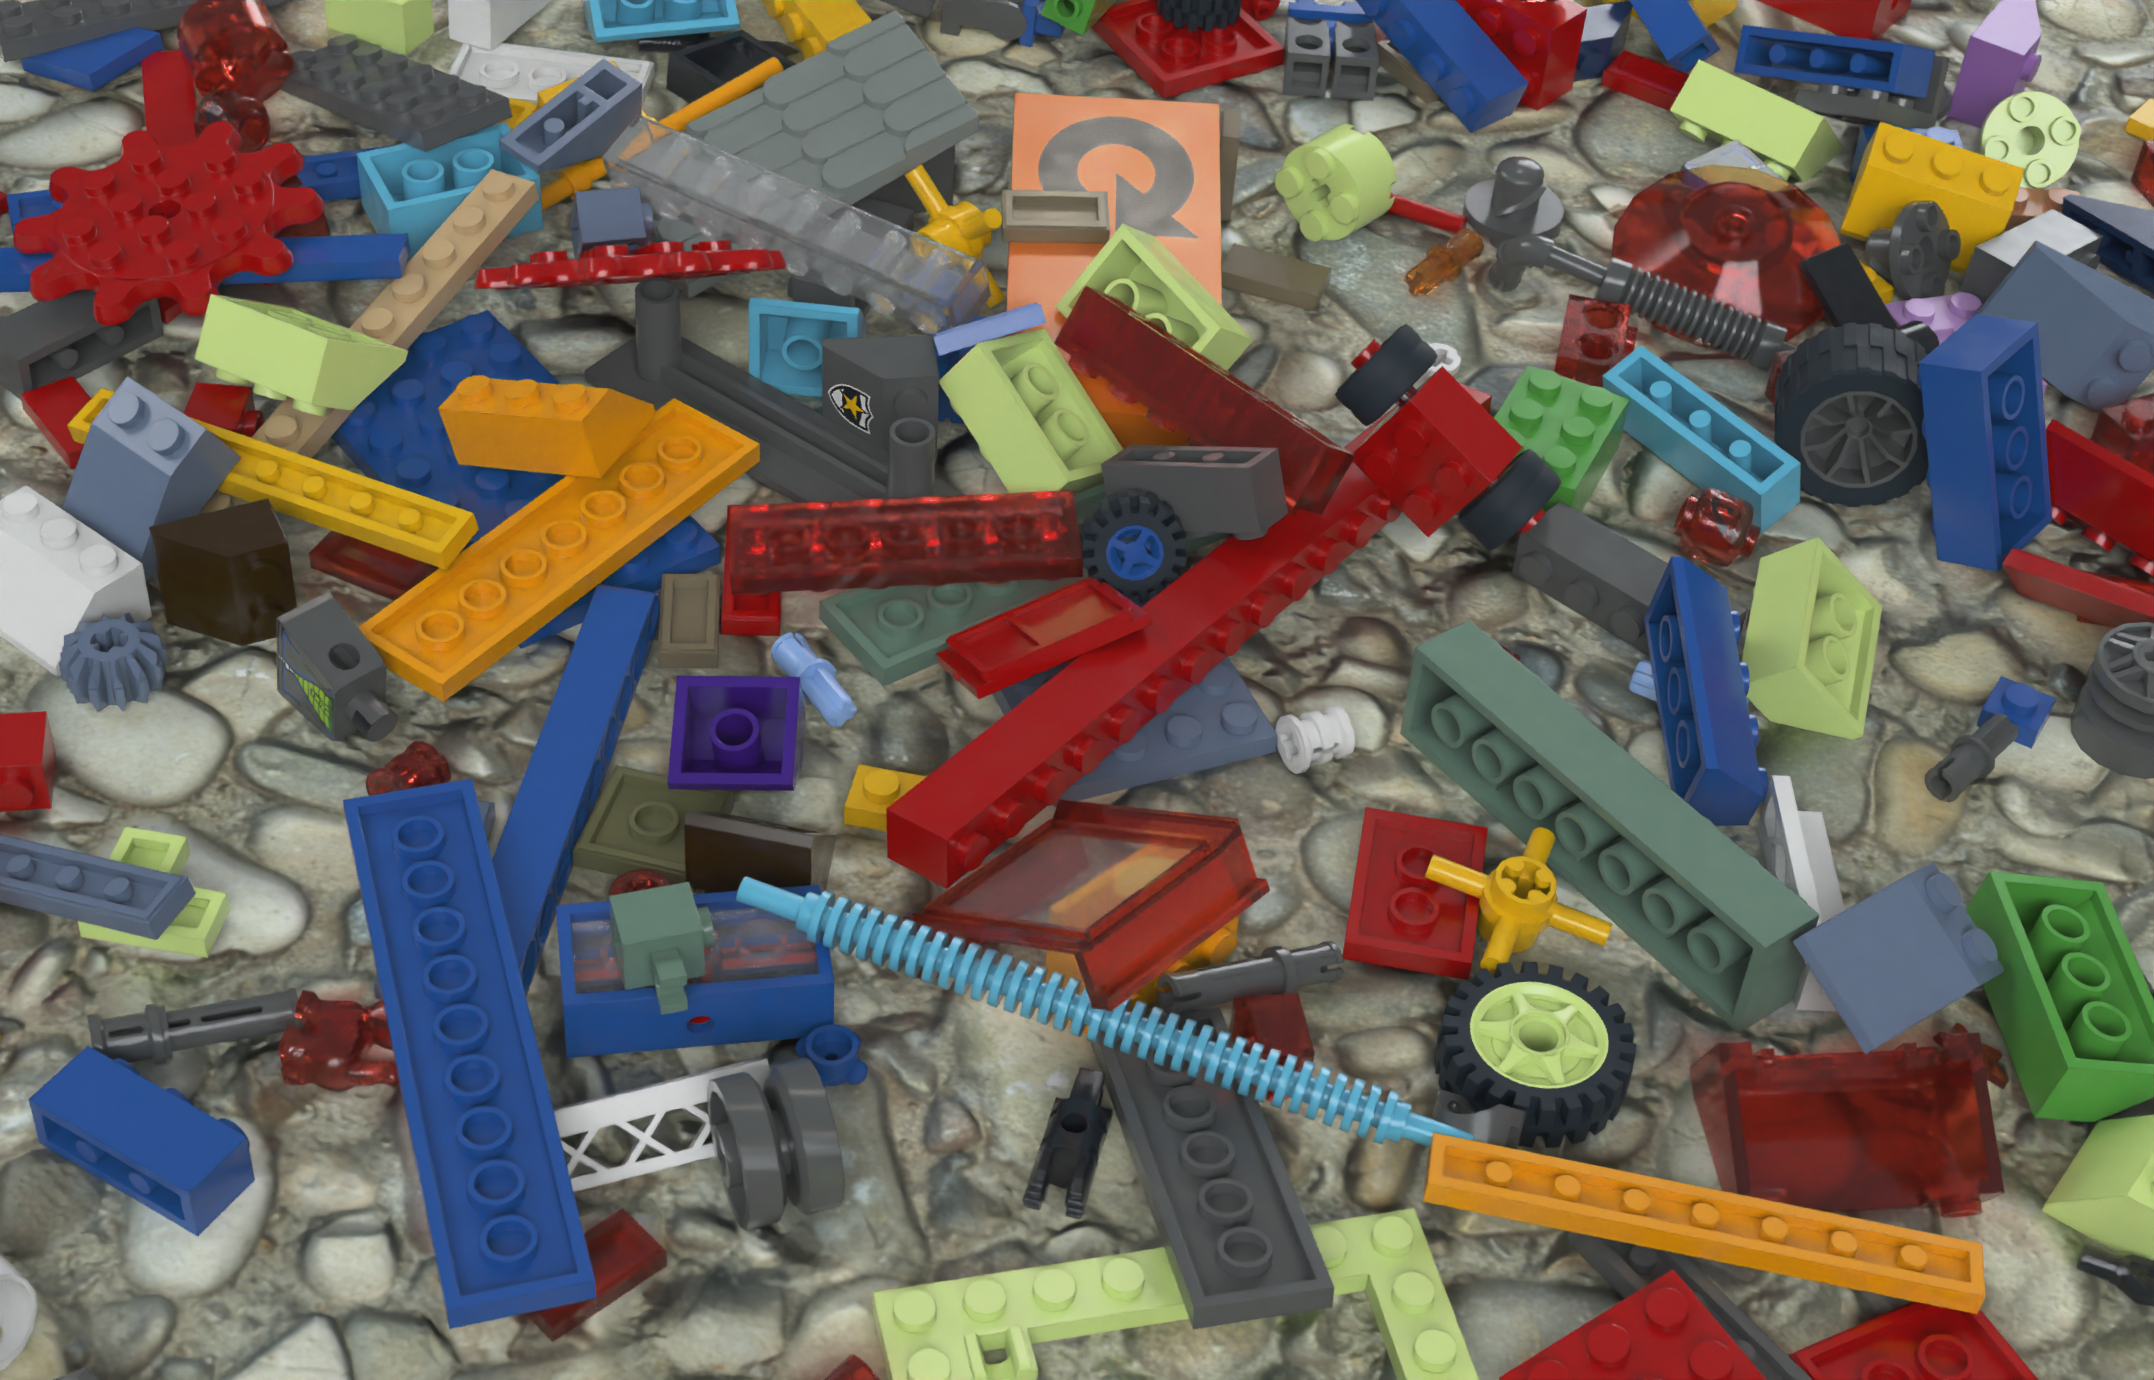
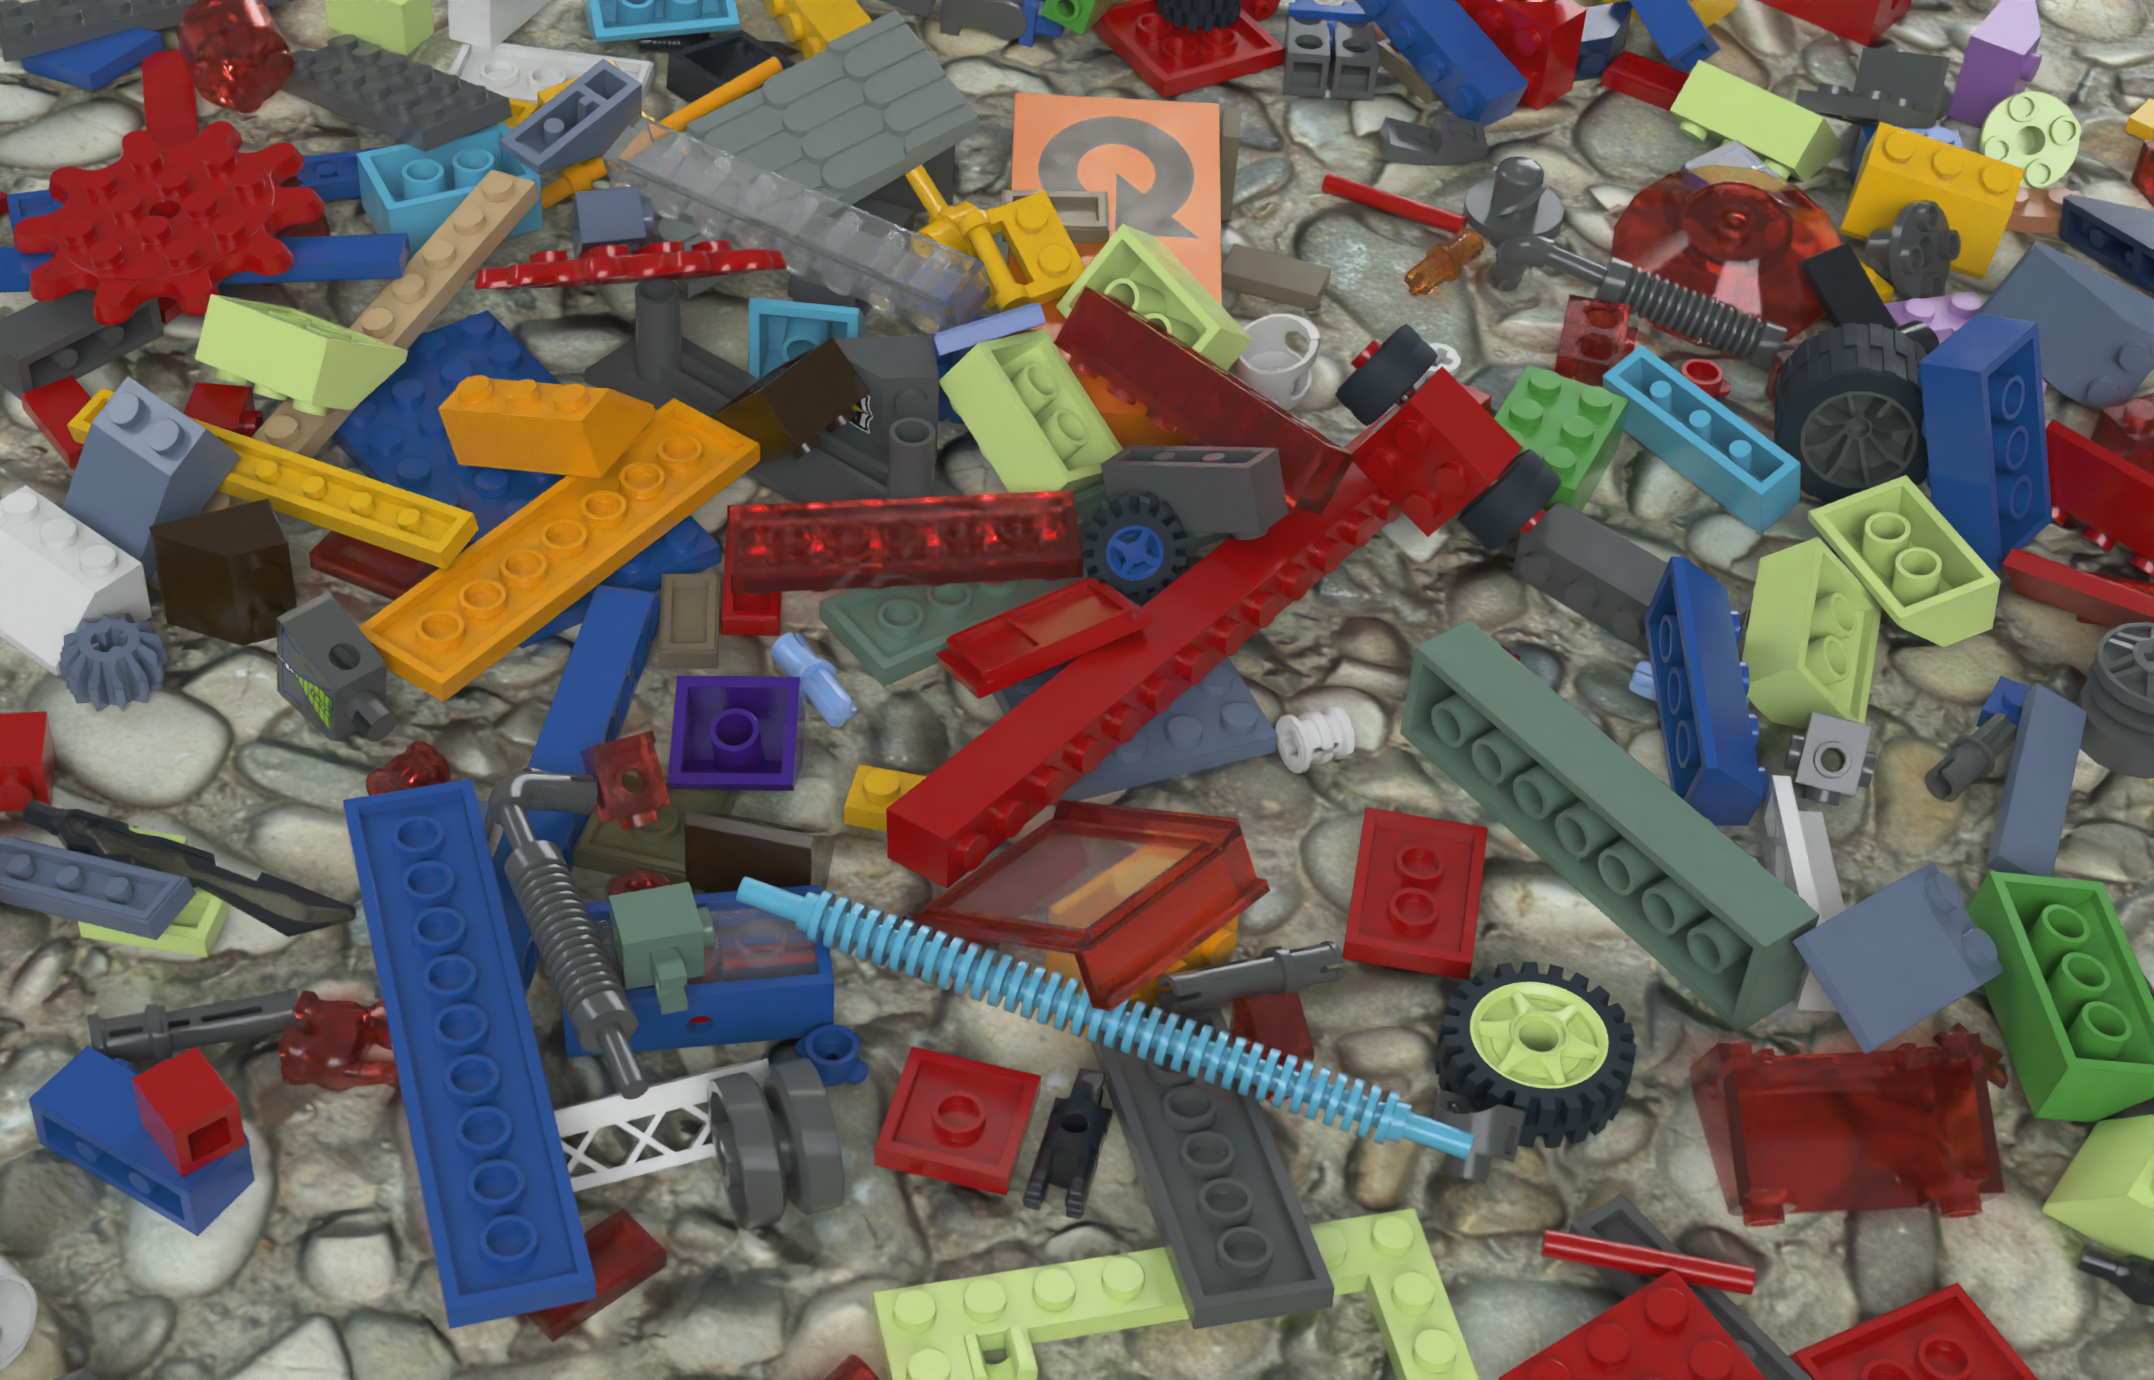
clear red head [193,88,271,153] -> none
yellowish green brick [1275,124,1397,242] -> none
light orange plate [1423,1133,1986,1314] -> none
yellow bar [1425,827,1613,976] -> none
clear red head [1672,487,1761,568] -> none
blue brick [1734,25,1935,99] -> none
brick [1959,209,2103,304] -> none
none -> black sword [22,799,356,937]
none -> red brick [132,1046,246,1178]
none -> dark grey piece [488,767,648,1100]
none -> clear red brick [580,730,671,831]
none -> dark brown slope [710,337,870,463]
none -> red plate [874,1046,1041,1196]
none -> yellow plate [957,190,1086,313]
none -> white helmet [1235,314,1321,413]
none -> dark grey slope [1379,112,1488,166]
none -> red bar [1541,1229,1756,1295]
none -> red plate [1680,358,1731,399]
none -> brick [1784,712,1877,806]
none -> yellowish green slope [1808,475,2001,647]
none -> sand blue tile [1986,683,2088,877]

